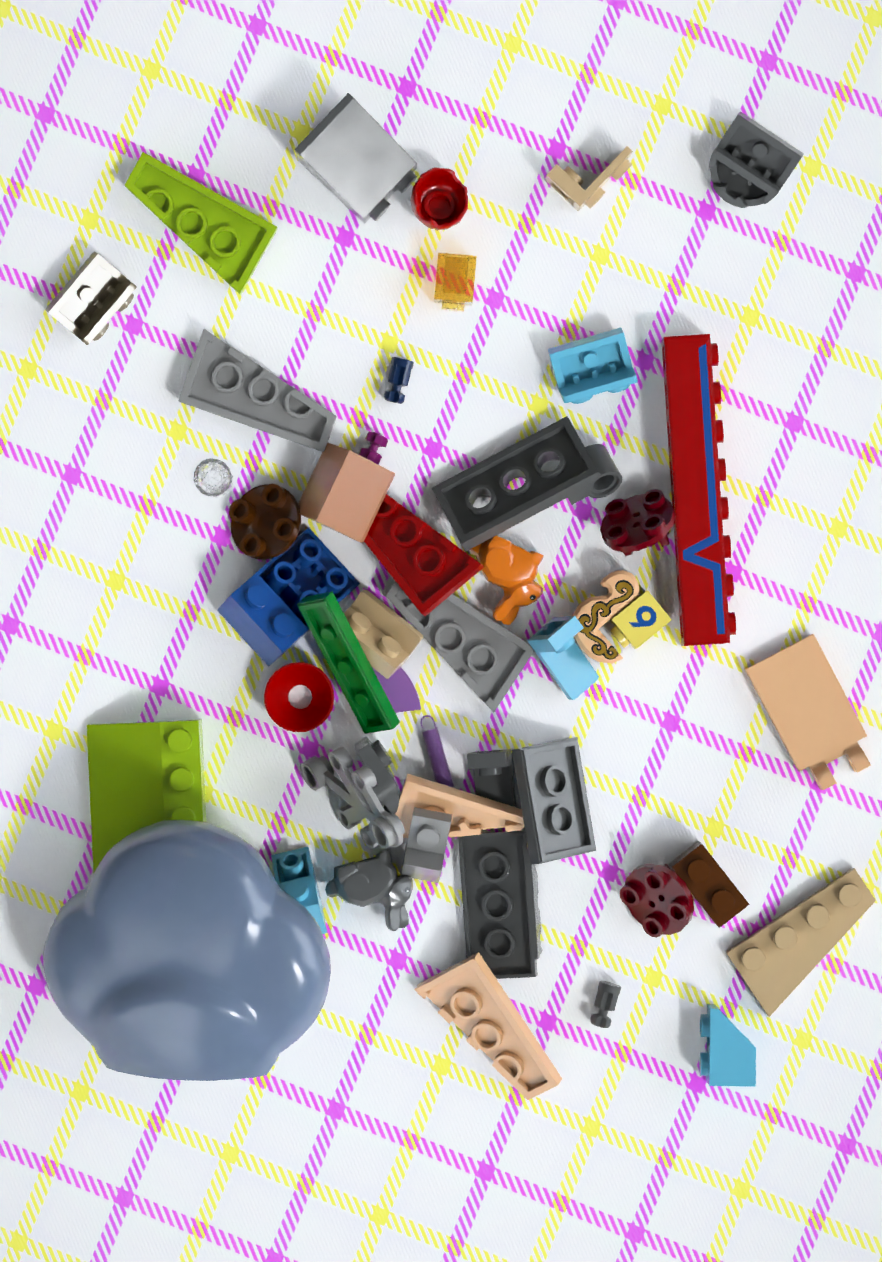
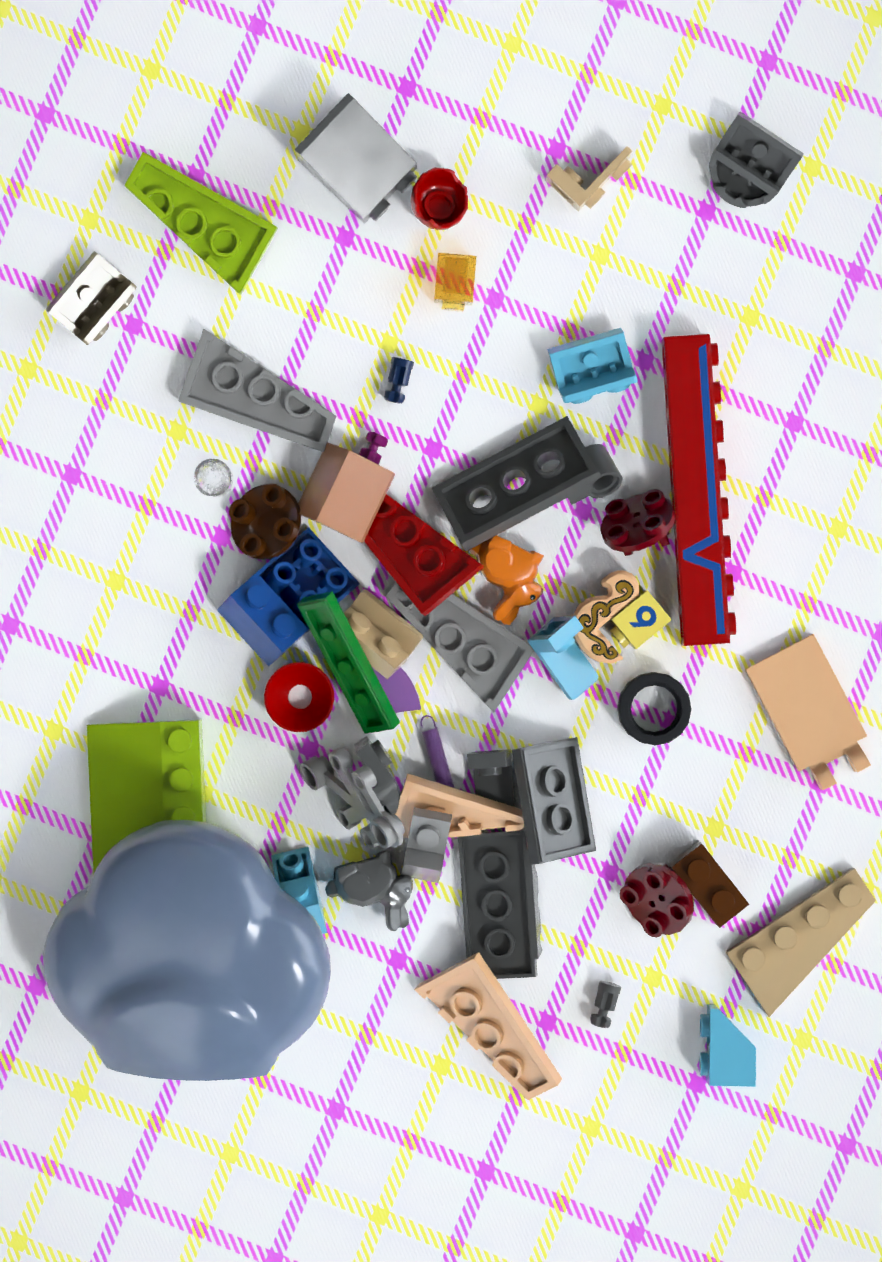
none -> black tyre [617,672,692,746]

